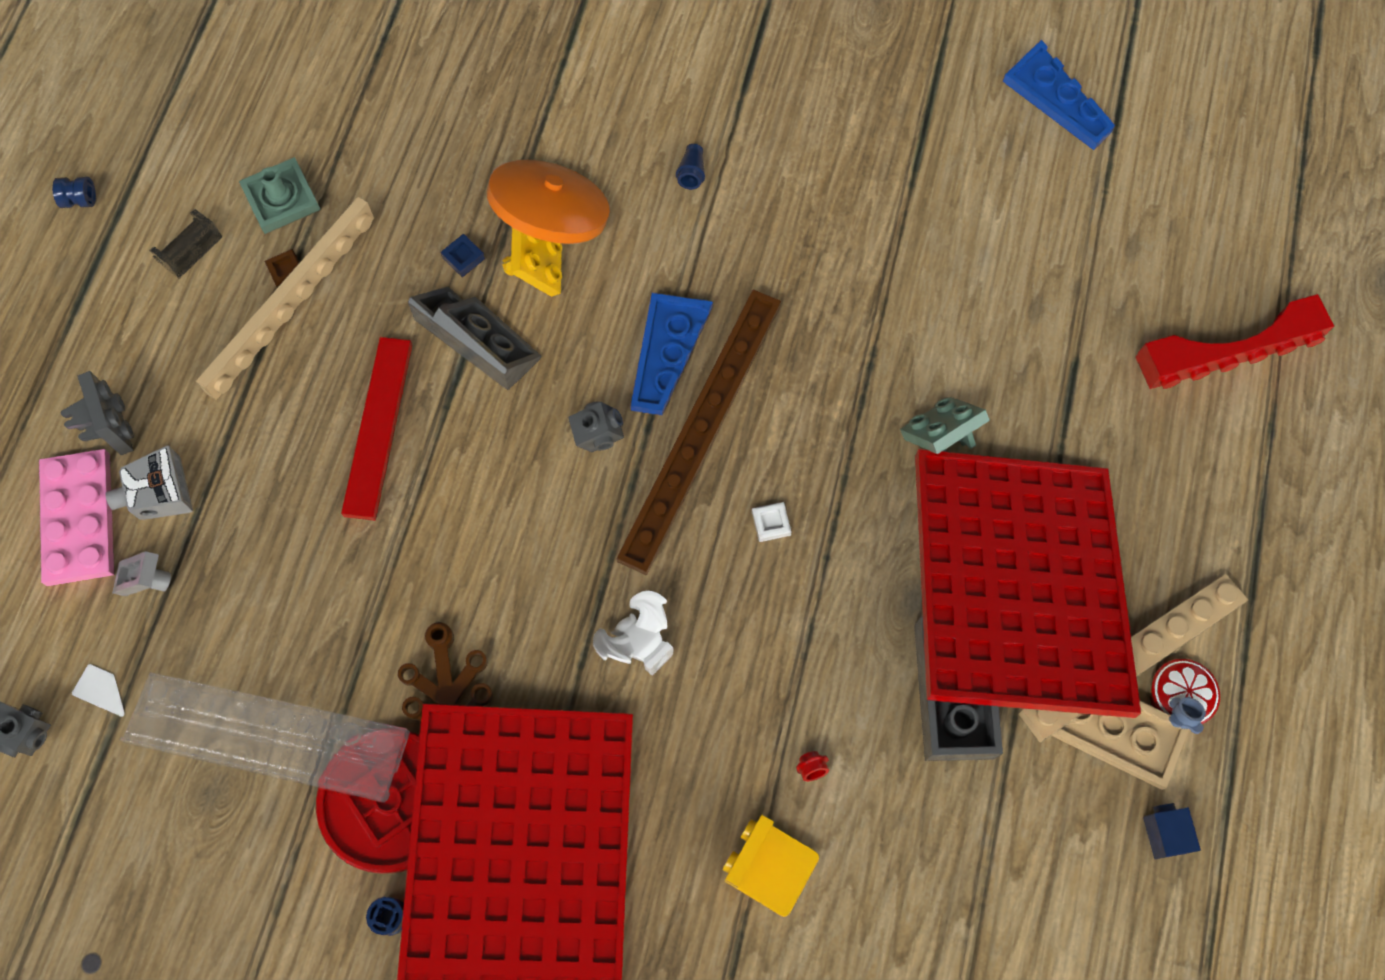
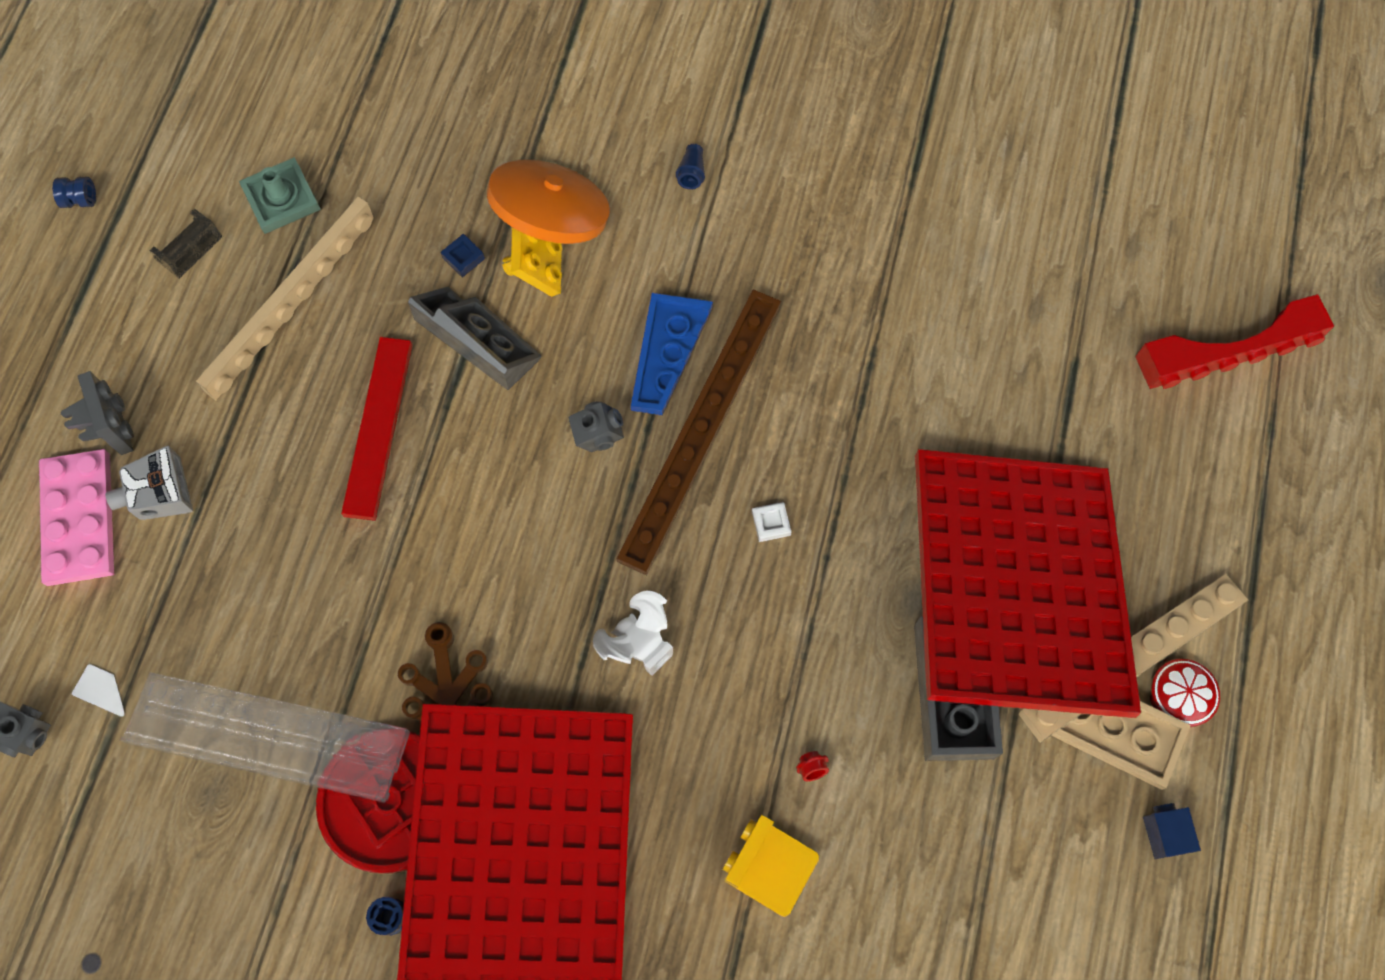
light grey tile [112,551,171,596] -> none
reddish brown tile [264,249,300,288] -> none
sand green plate [900,397,990,454] -> none
blue wing [1003,40,1115,150] -> none
sand blue plate [1169,697,1206,734] -> none

